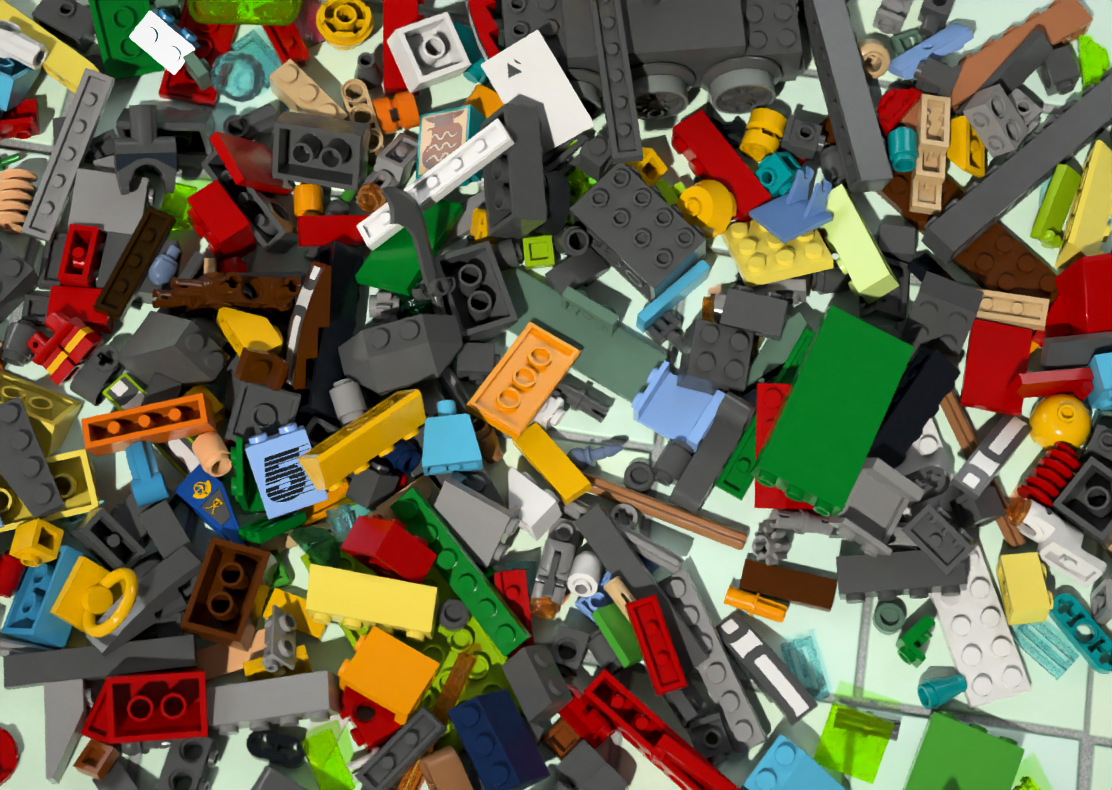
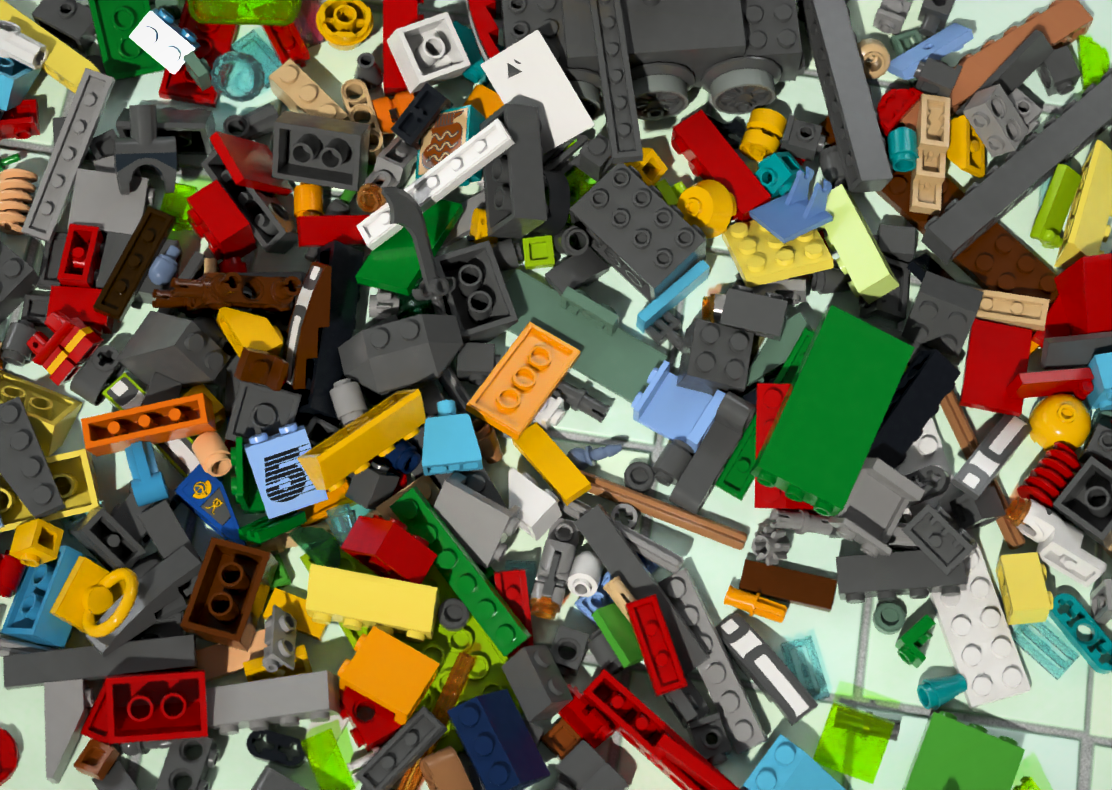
none -> black hinge [390,82,454,151]

